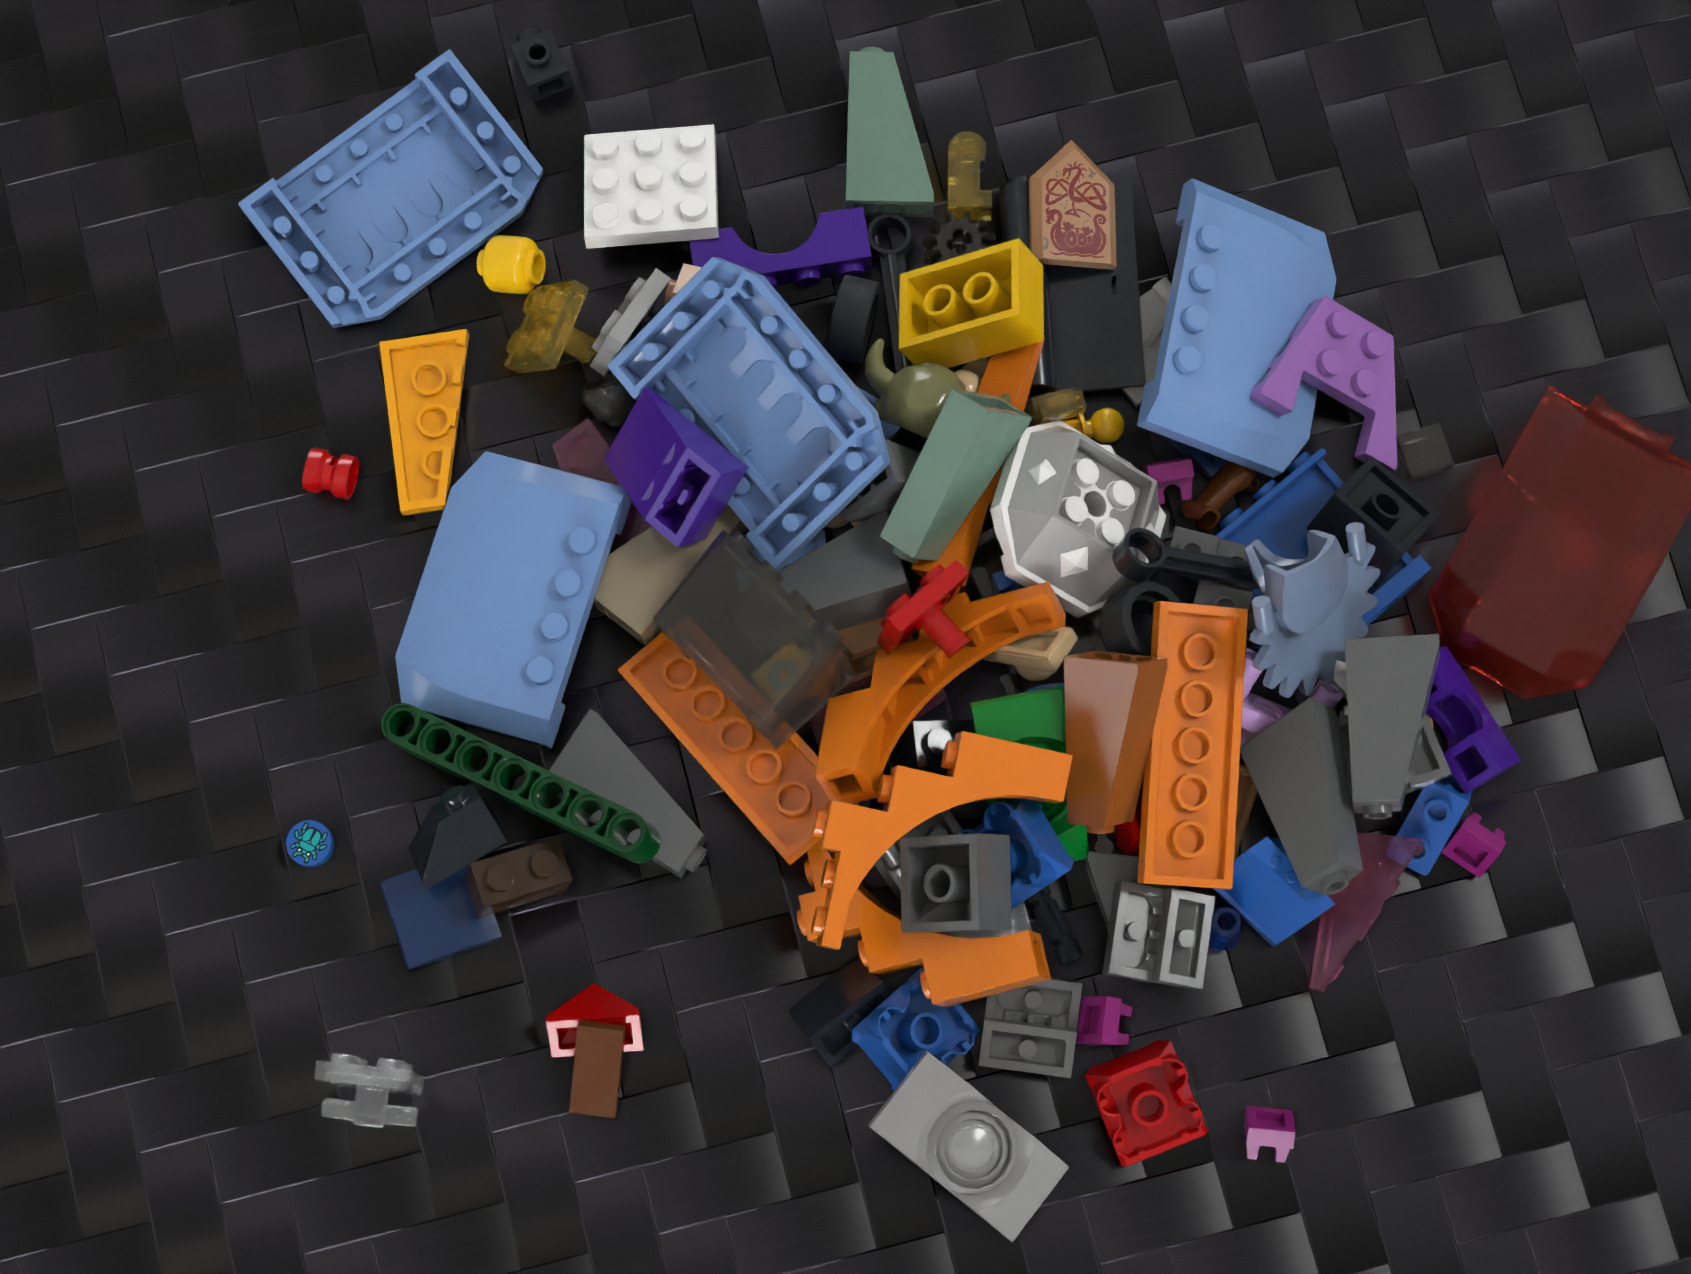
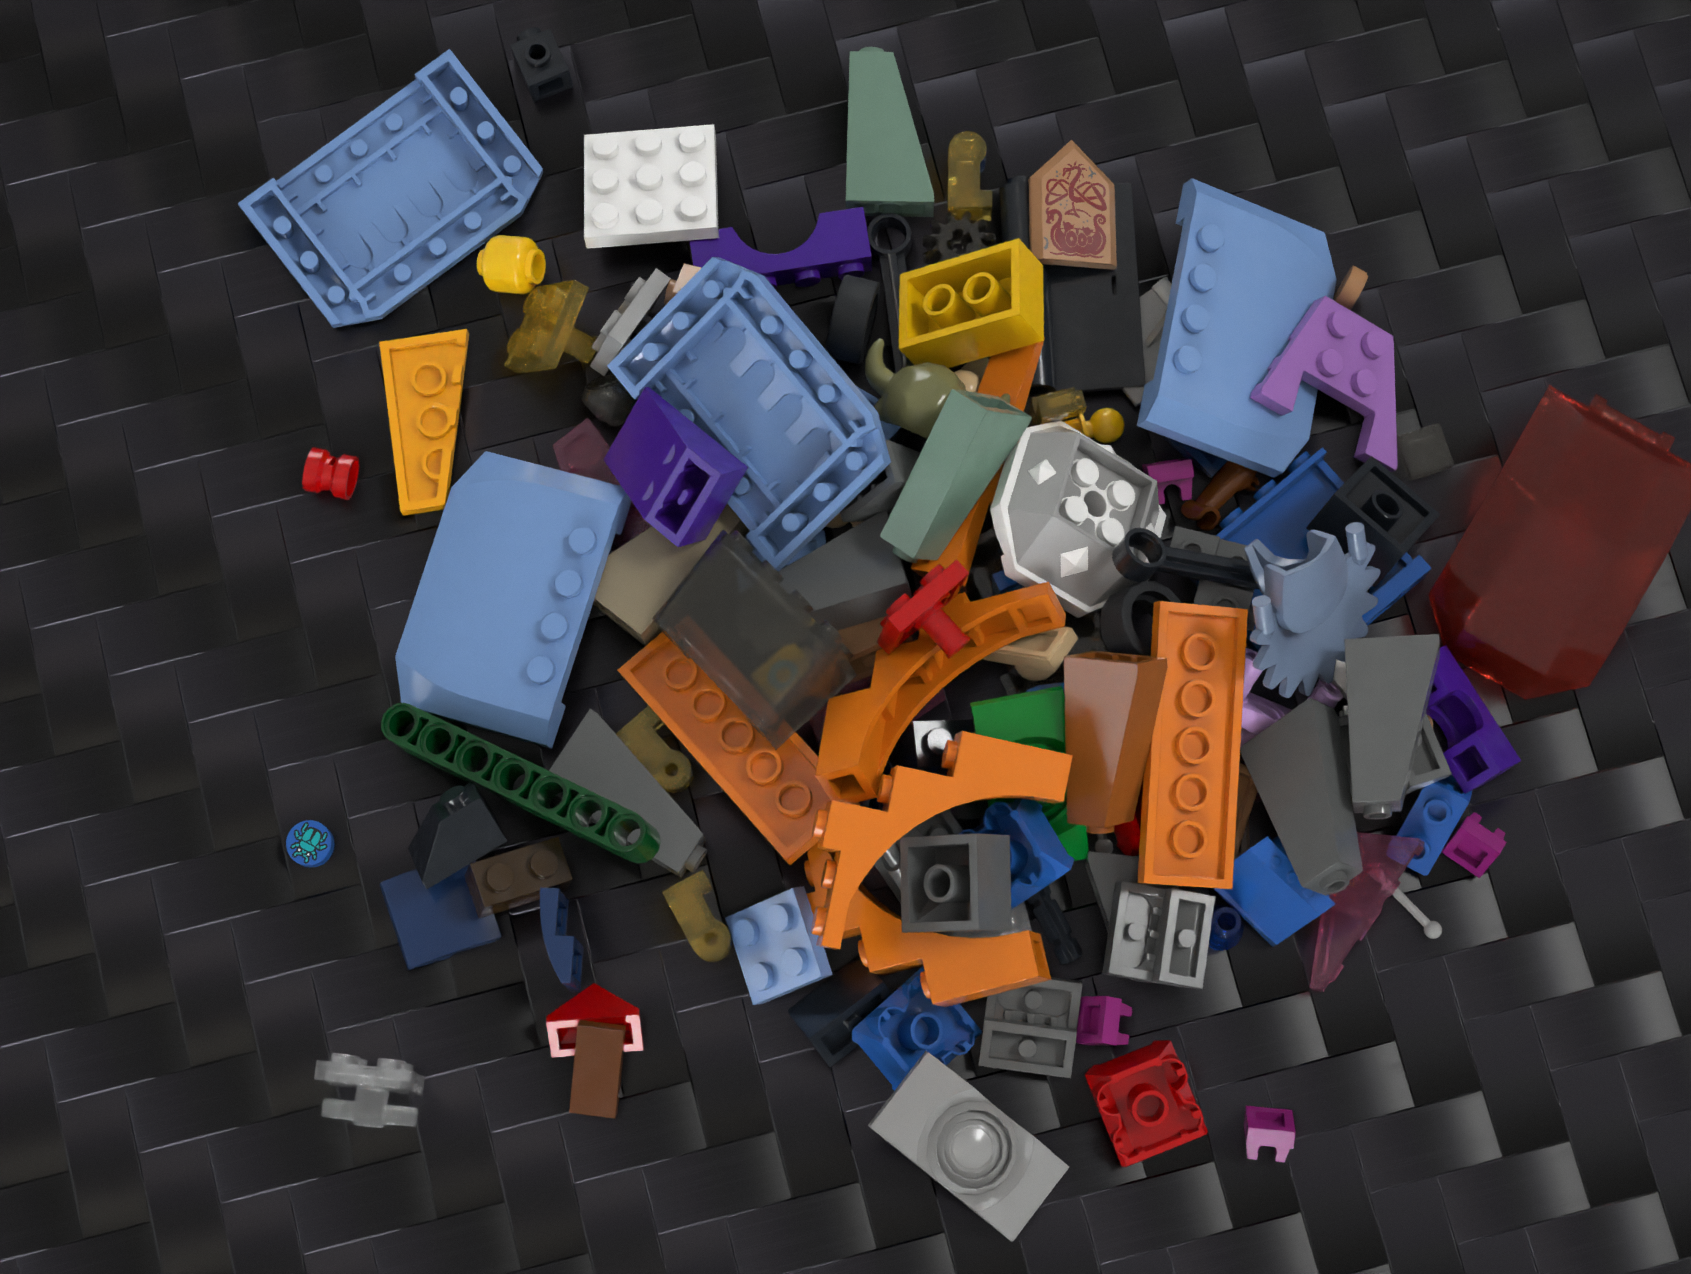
none -> dark blue slope [540,887,584,993]
none -> clear yellow leg [616,705,694,793]
none -> clear yellow leg [662,870,732,962]
none -> medium blue plate [725,886,833,1005]
none -> medium nougat tile [1333,265,1368,310]
none -> light grey hinge [1367,863,1442,939]

